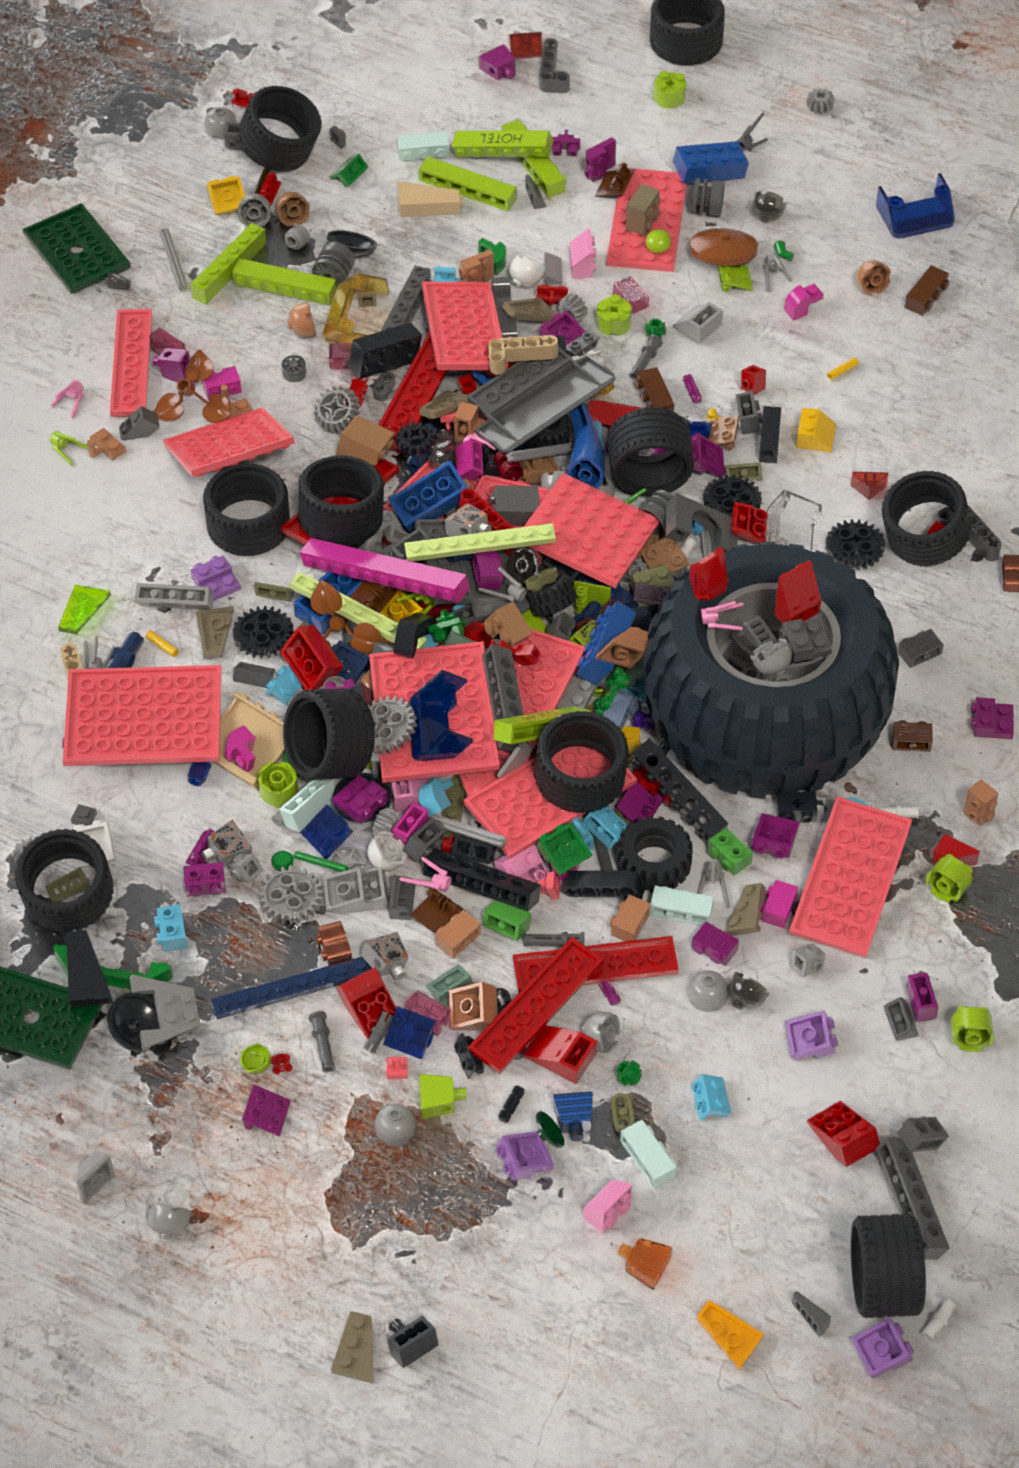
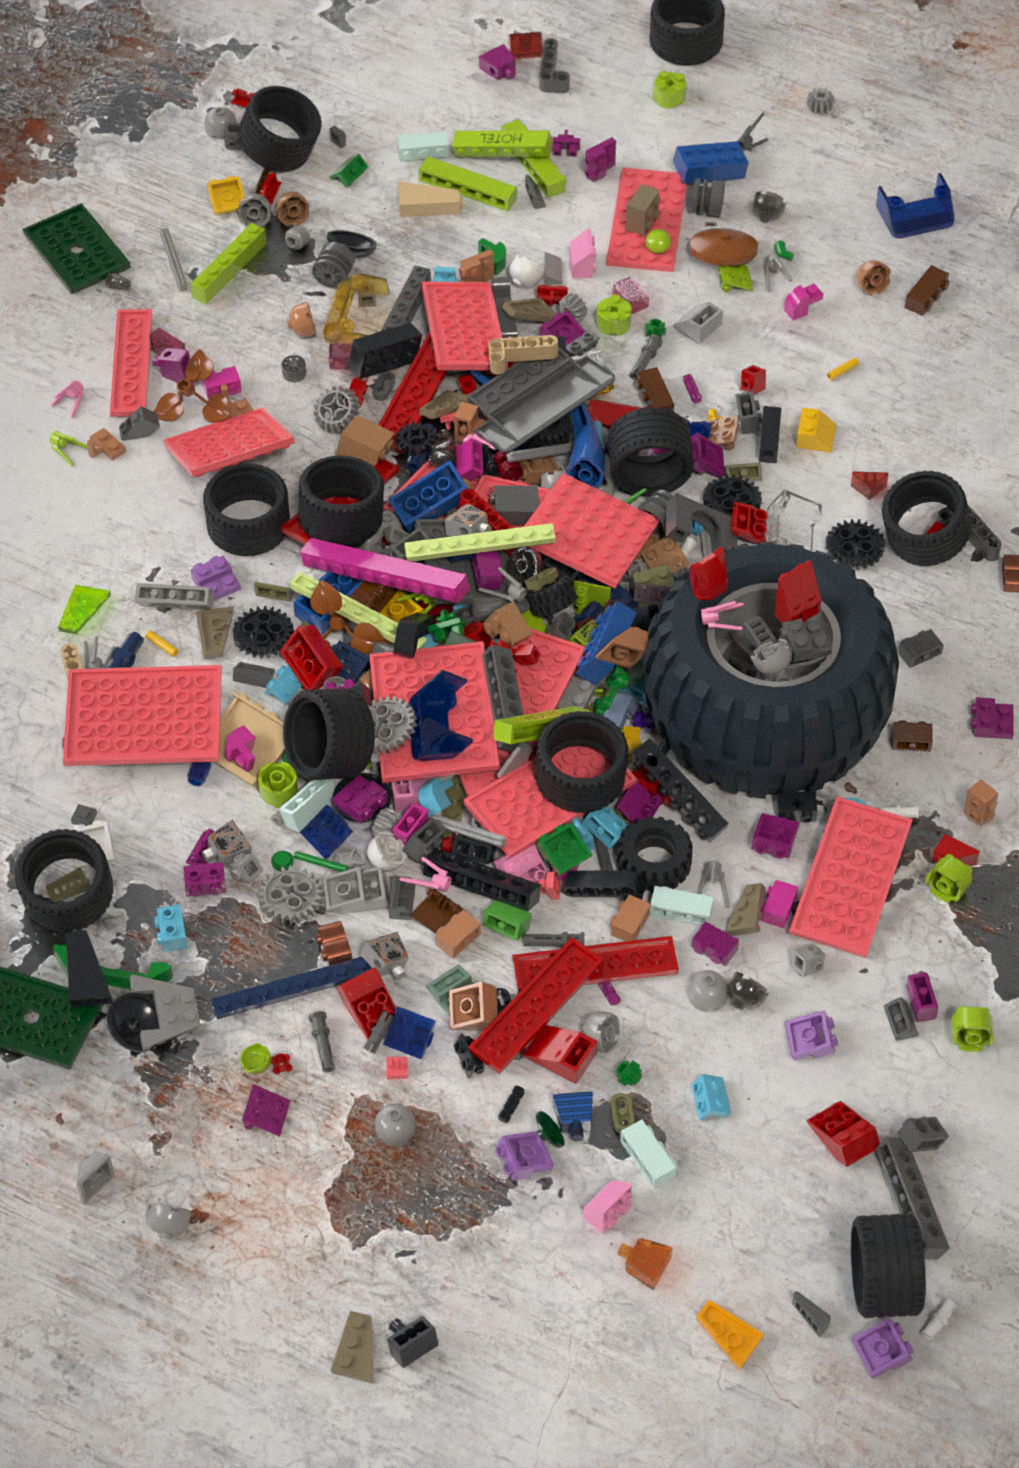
lime brick [232,258,337,305] -> none
clear pink hinge [404,990,451,1036] -> none
lime torso [419,1074,467,1119] -> none
reddish brown hinge [595,163,635,197] -> none
bright green brick [708,828,753,876] -> none

